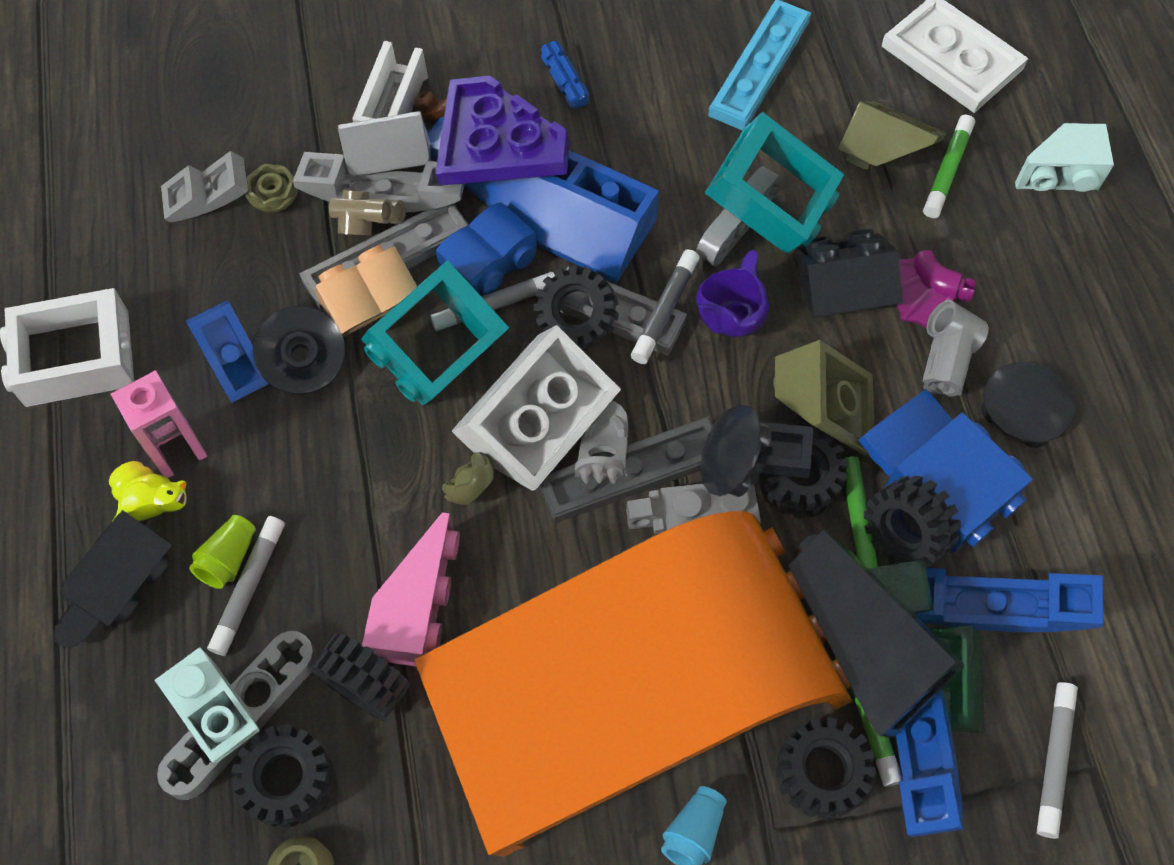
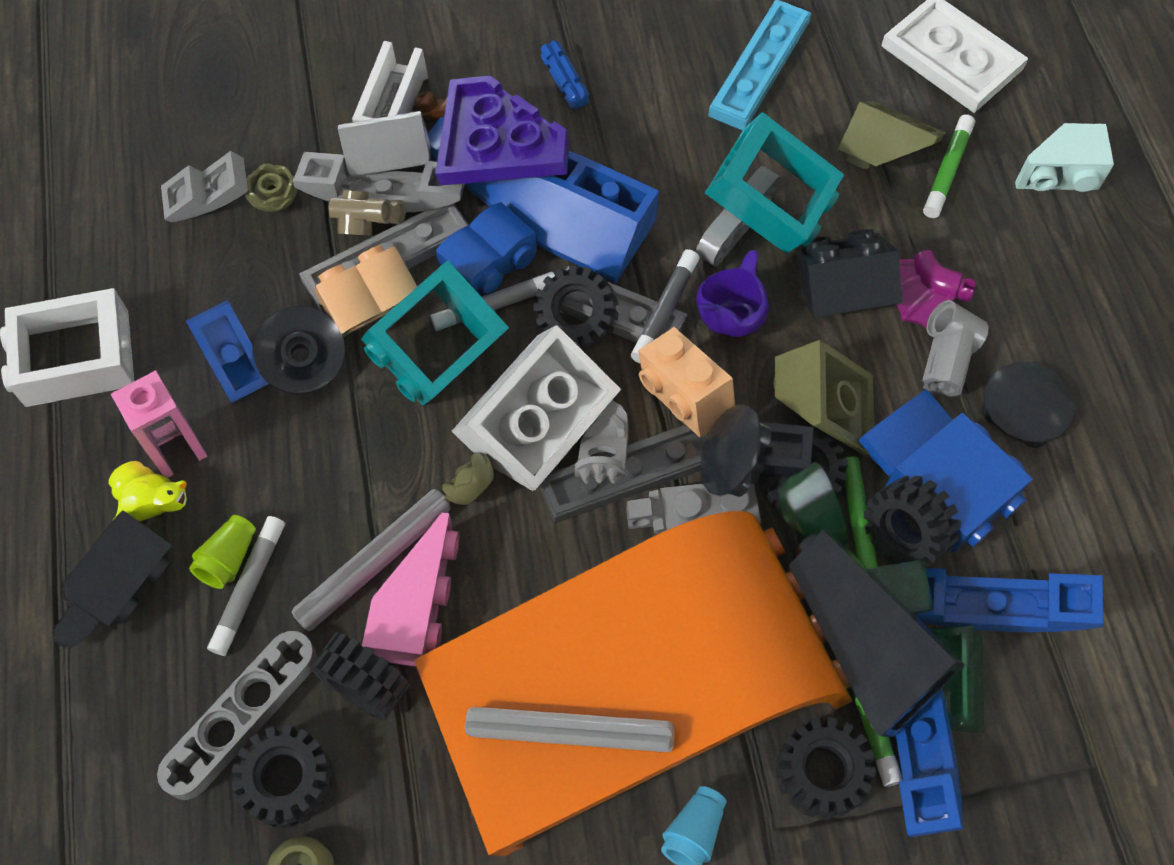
light aqua slope [155,647,260,765] -> none
light grey bar [1036,682,1078,839] -> none
none -> light grey axle [292,489,451,631]
none -> light grey axle [465,707,675,752]
none -> light nougat brick [638,327,735,438]
none -> clear green slope [778,462,848,546]

